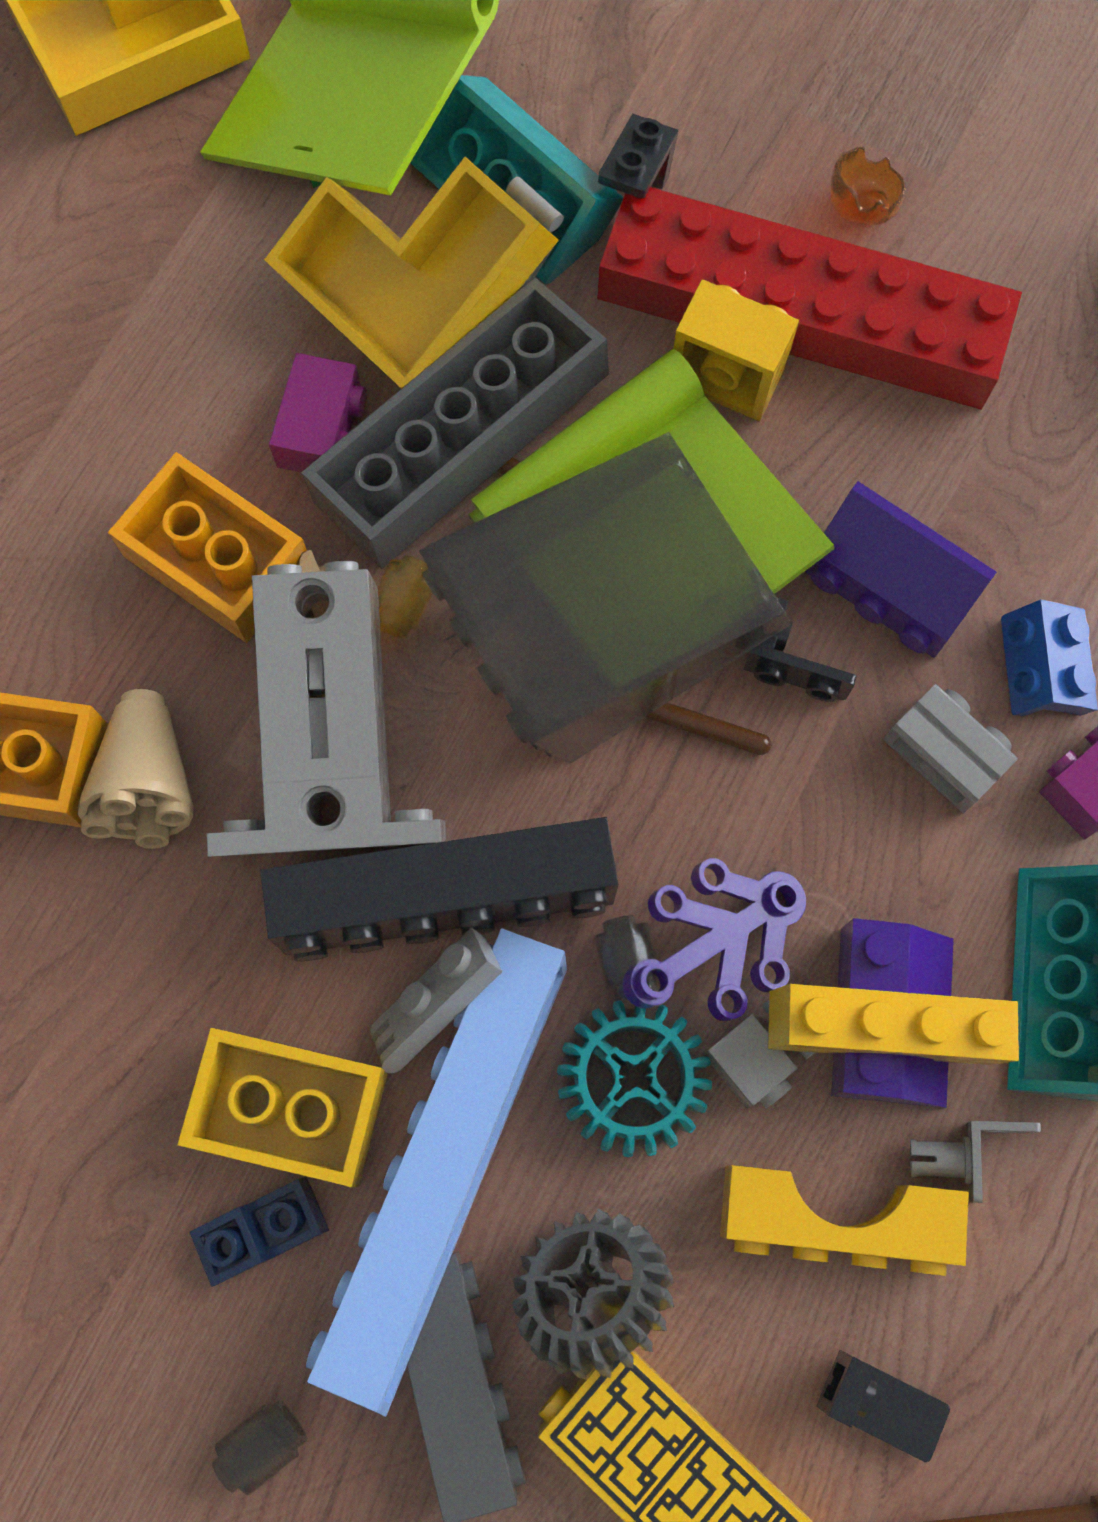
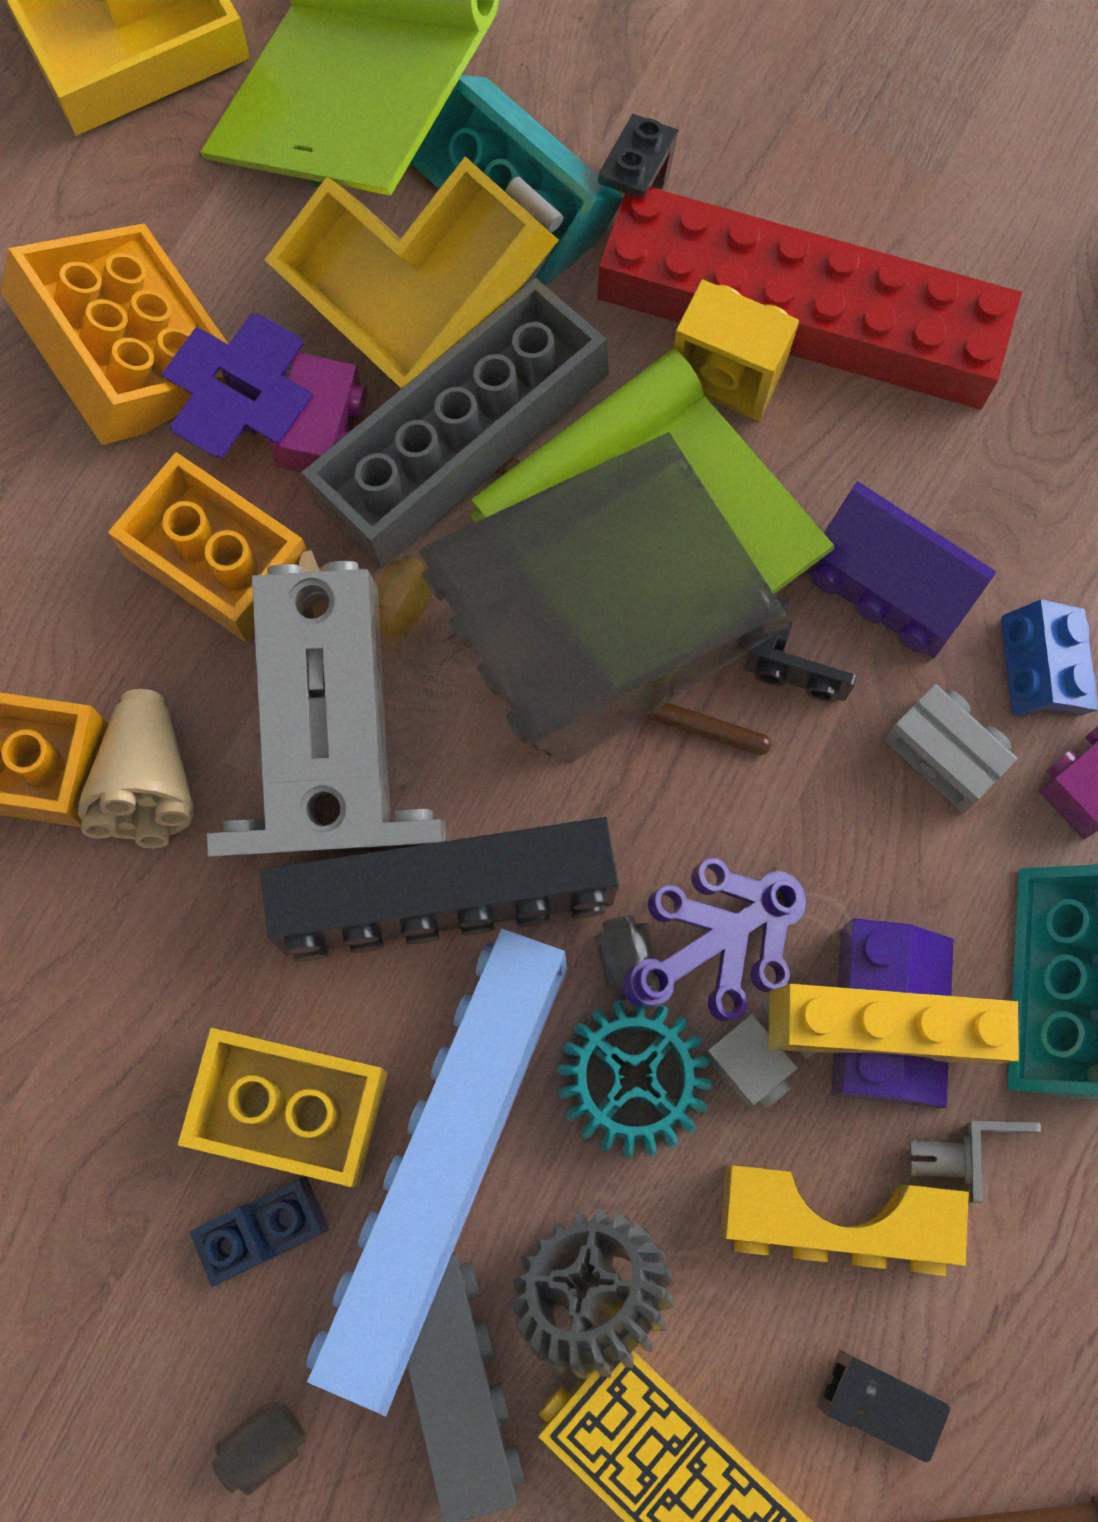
light grey hinge [370,928,502,1073] -> none
clear orange hair [830,147,907,226] -> none
none -> light orange slope [0,223,229,445]
none -> dark purple piece [161,313,314,459]

